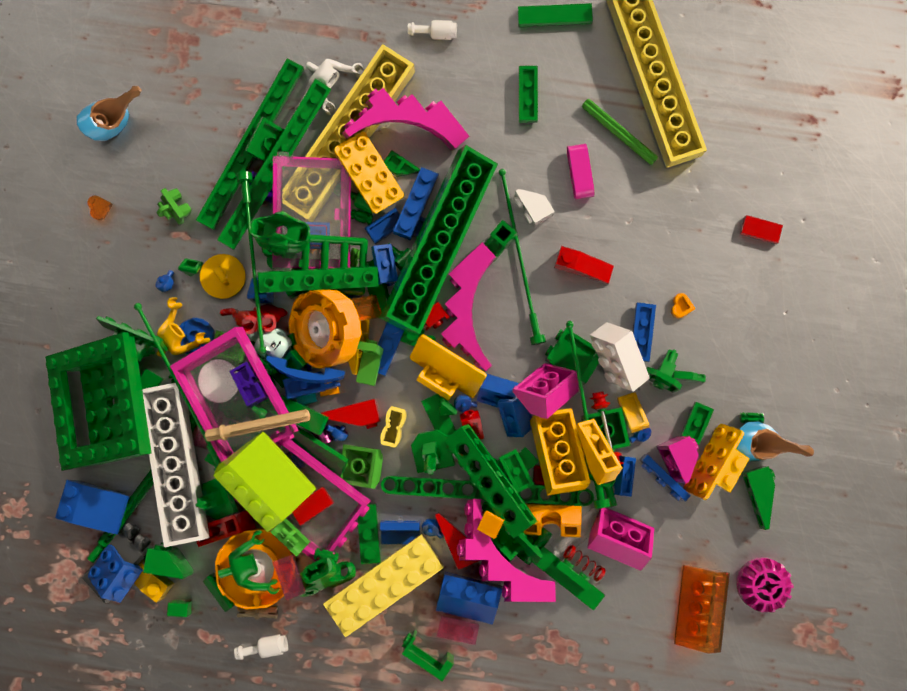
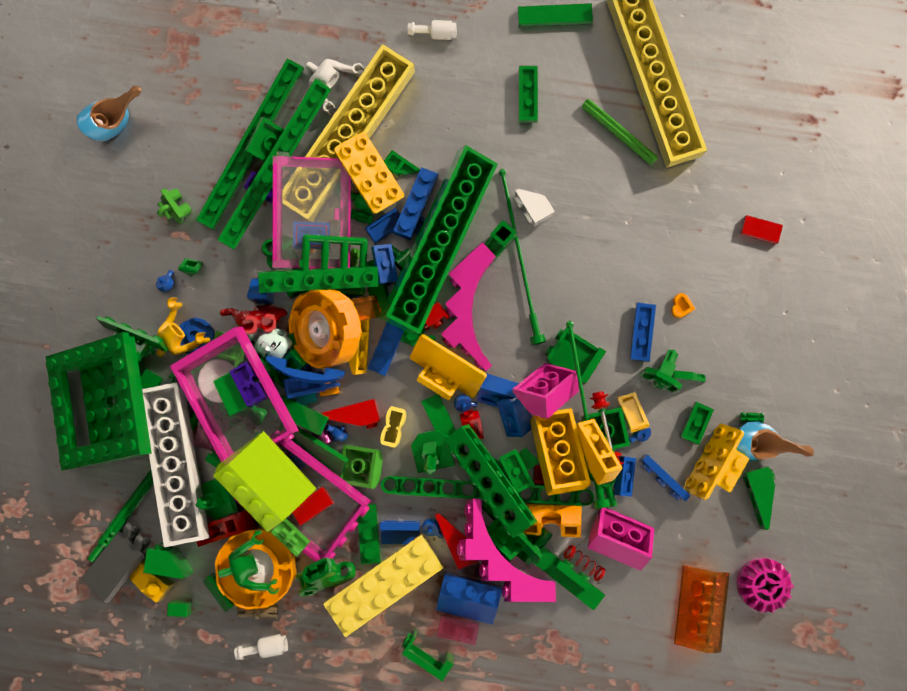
blue slope [55,480,129,534] -> none
clear orange tile [87,195,113,220] -> none
blue bracket [88,544,143,603] -> none
green piece [134,303,221,471] -> none
yellow shield [200,254,246,299] -> none
tan axle [205,409,310,442] -> none
green piece [236,171,266,354] -> none
green piece [250,211,311,257] -> none
clear pink plate [273,554,306,600] -> none
green piece [314,548,339,564] -> none
dark pink arch [342,88,470,150] -> none
bright green bracket [356,339,384,386] -> none
green slope [439,396,458,416] -> none
light orange tile [477,511,504,539] -> none
red slope [554,246,614,284] -> none
dark pink beam [567,144,595,200] -> none
white brick [590,322,650,392] -> none
dark pink slope [656,436,699,483] -> none
none -> green tile [213,372,249,417]

